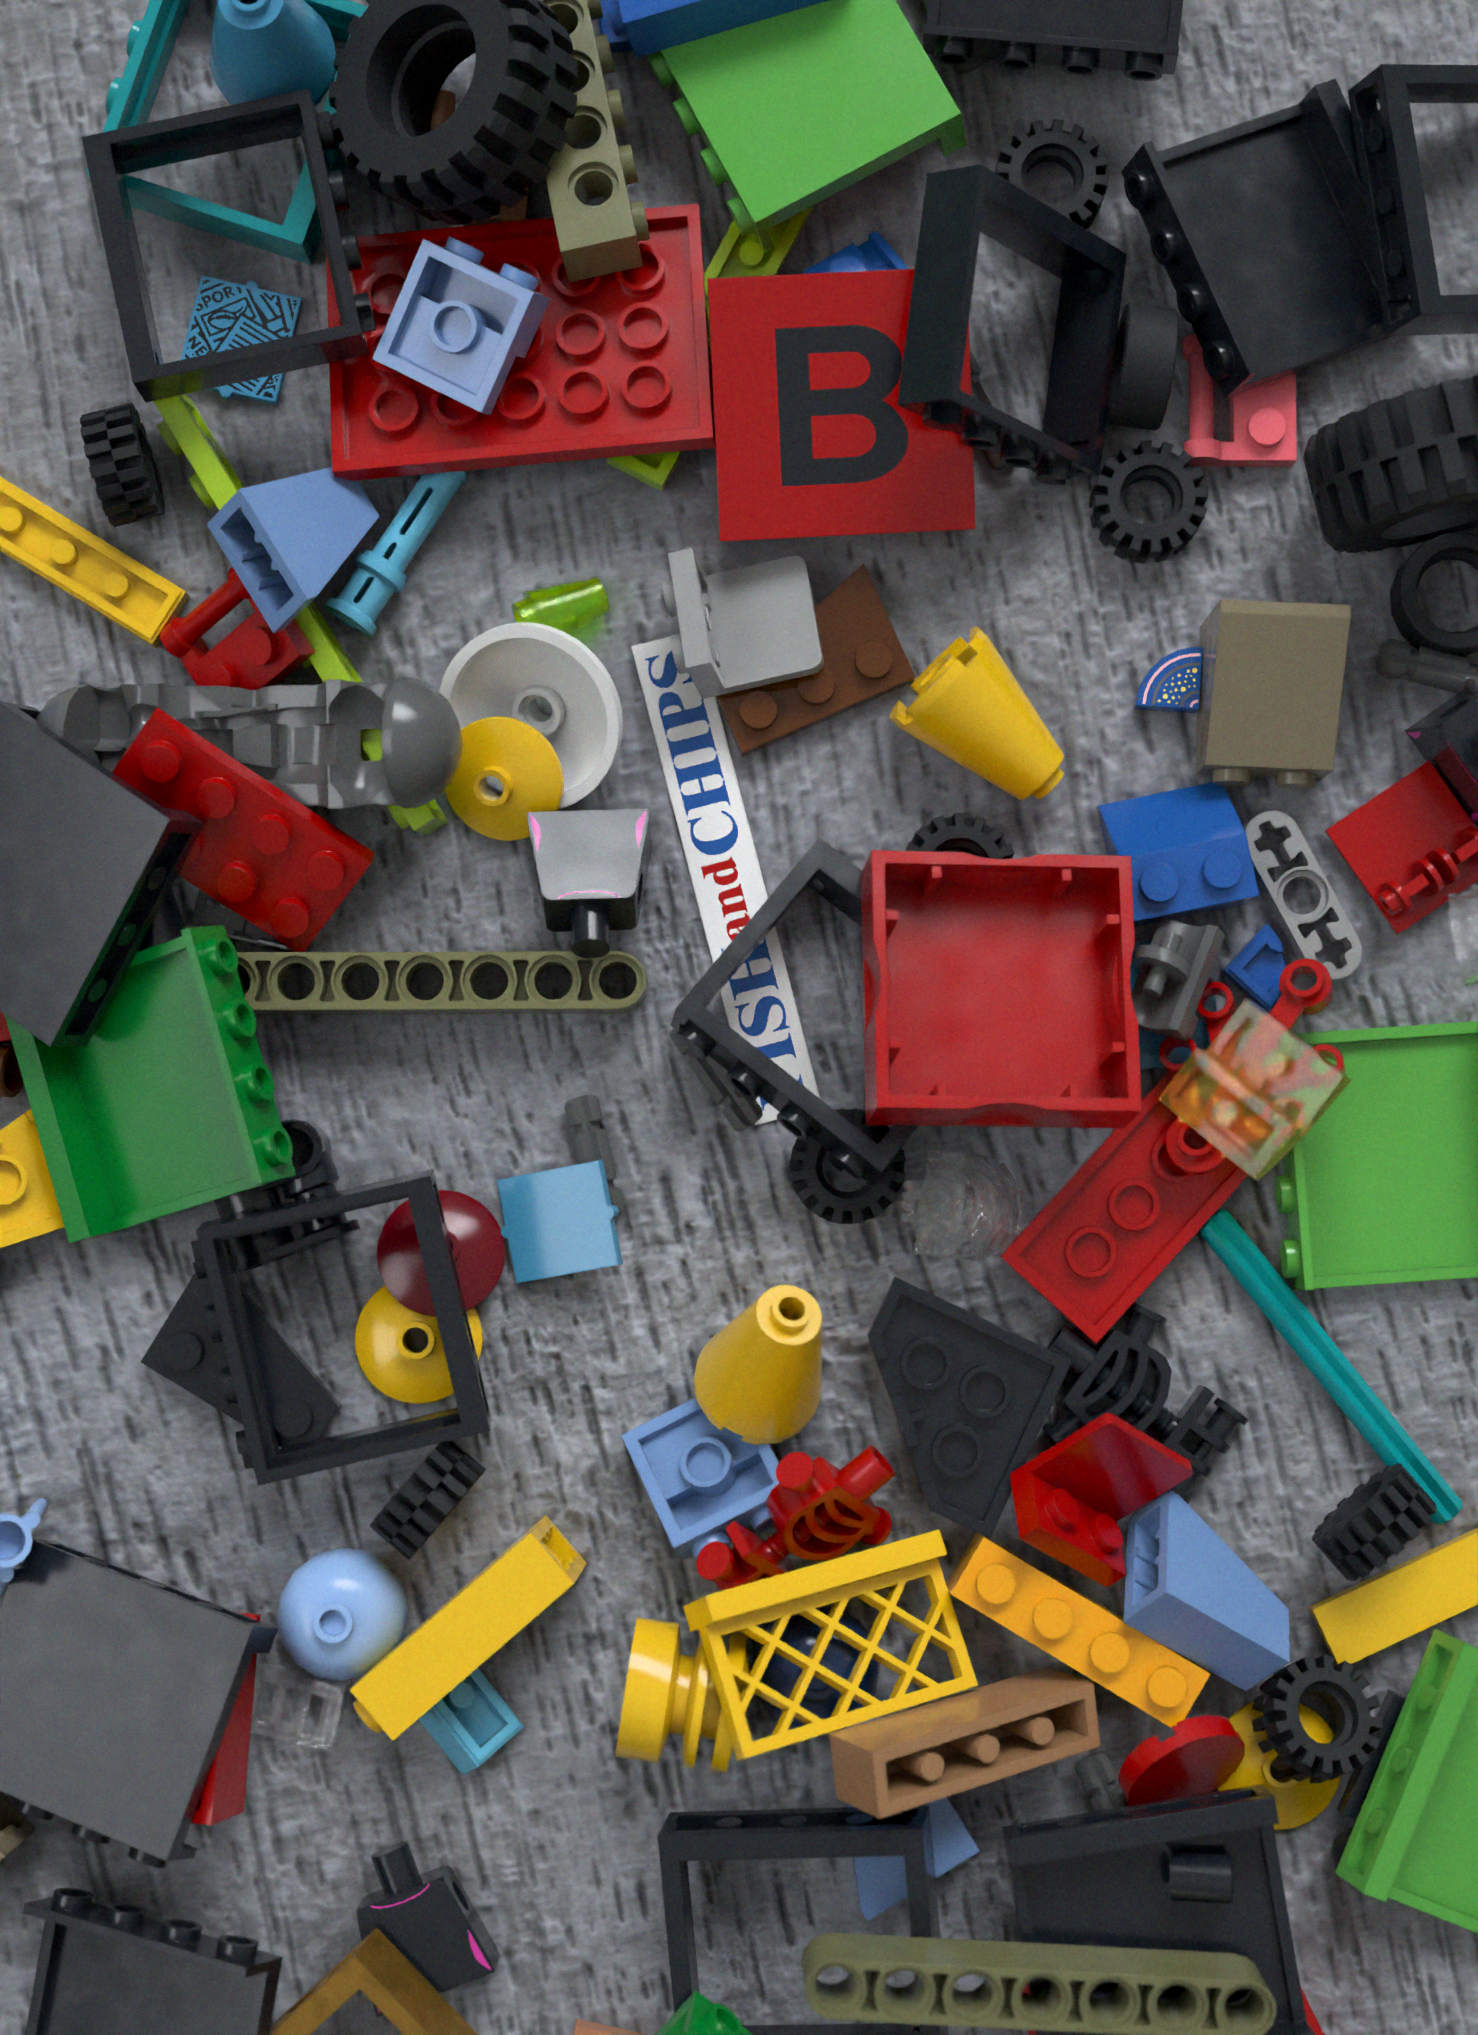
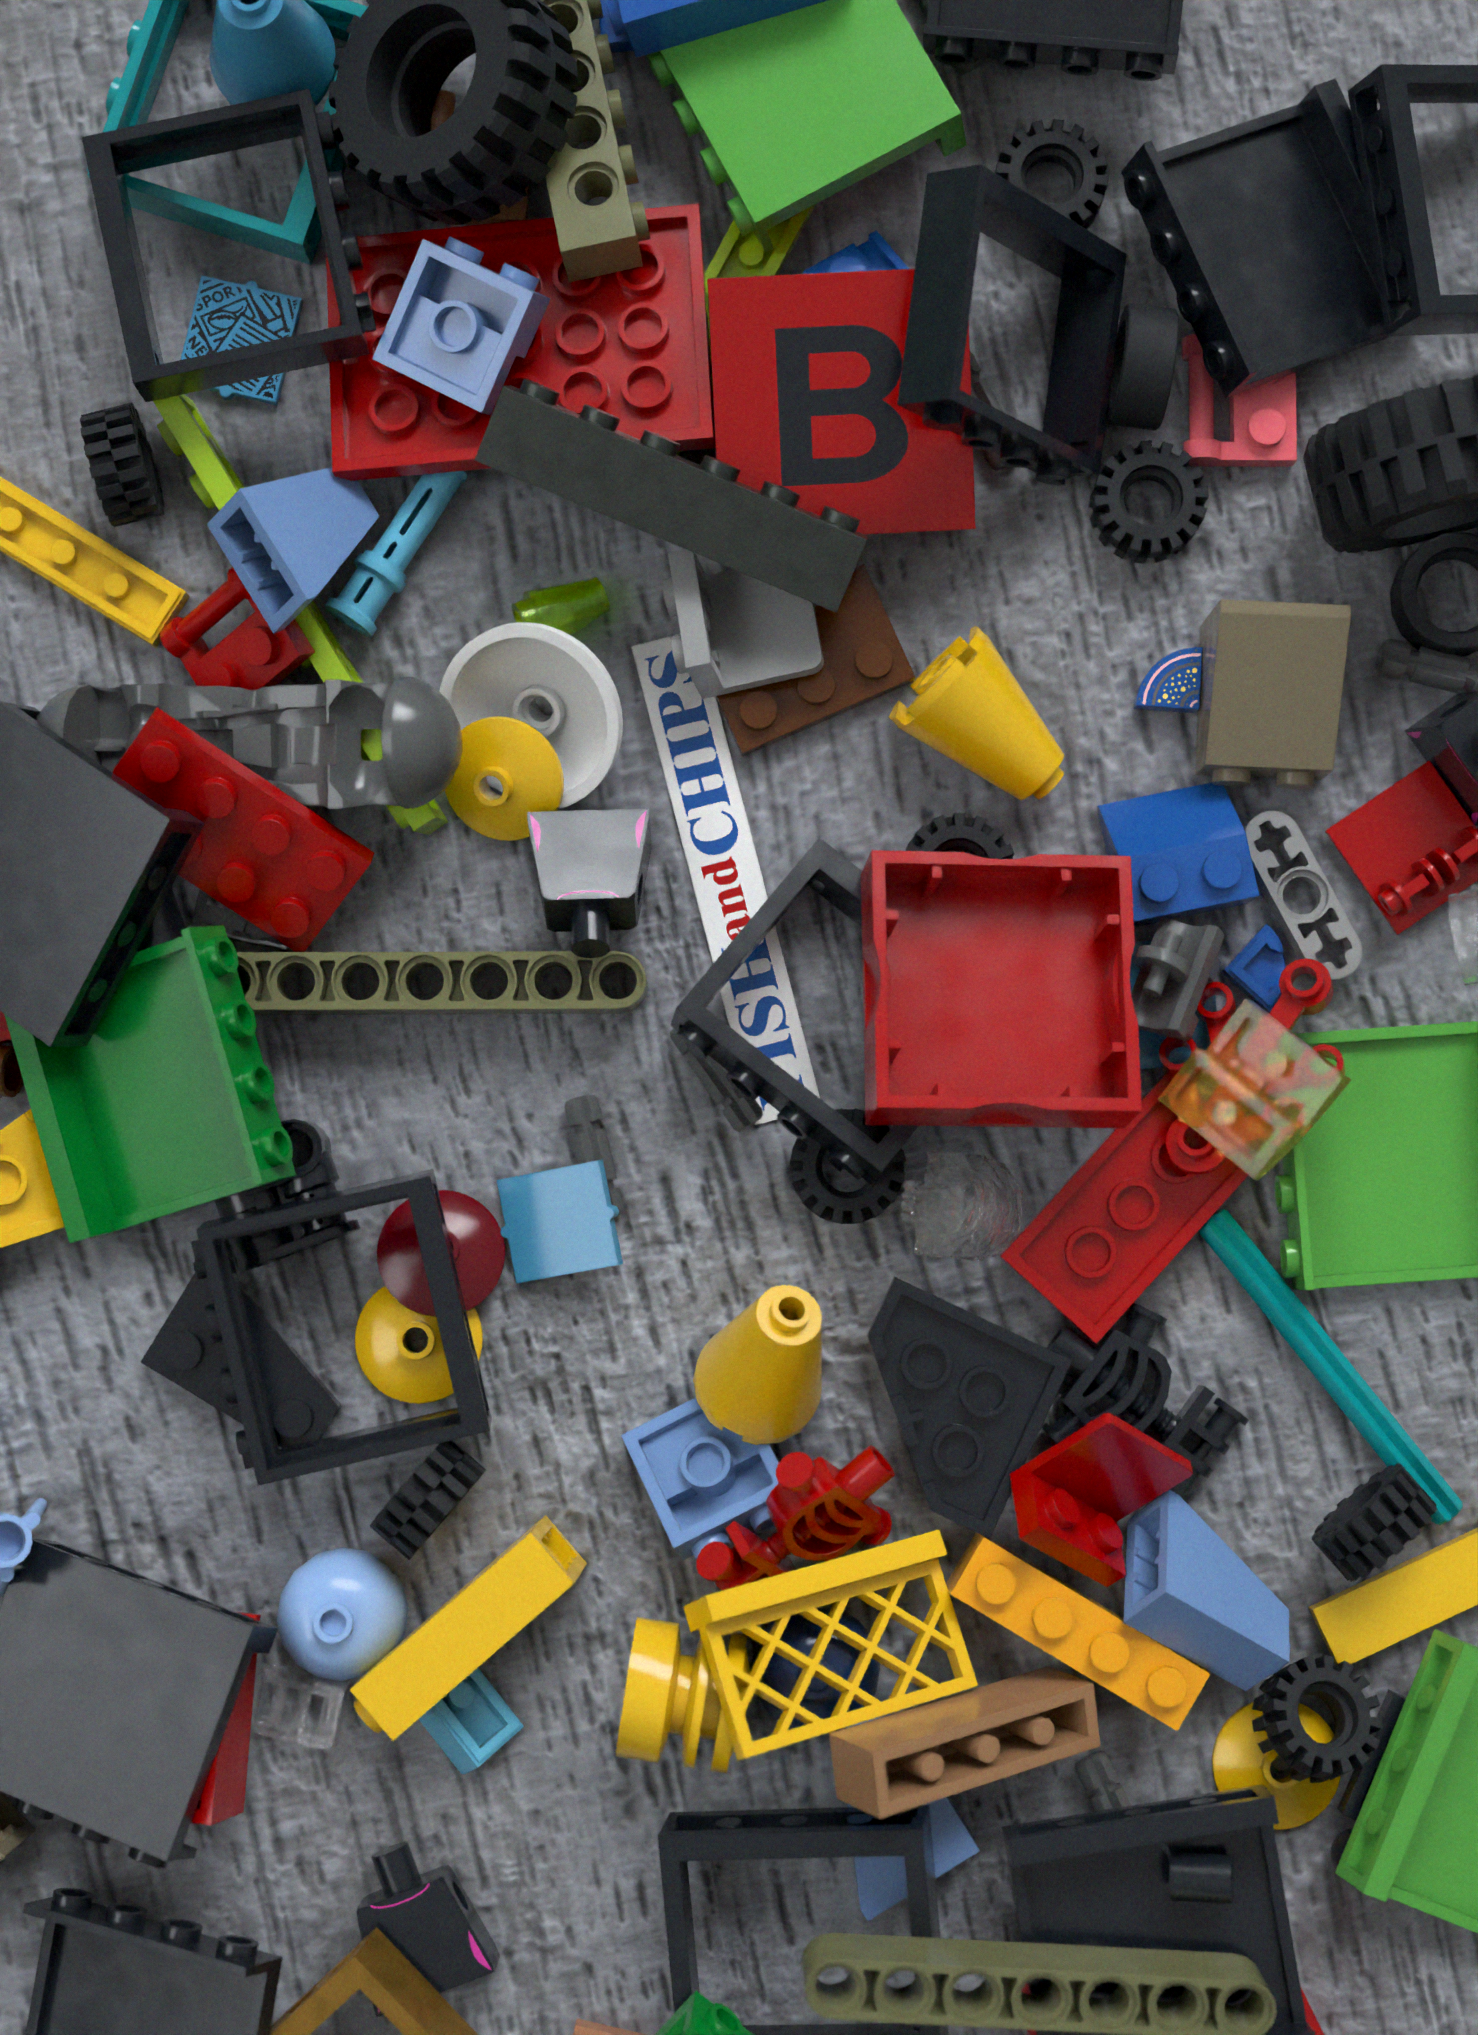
red tile [1118,1715,1245,1806] -> none
none -> pearl dark grey brick [475,379,868,613]

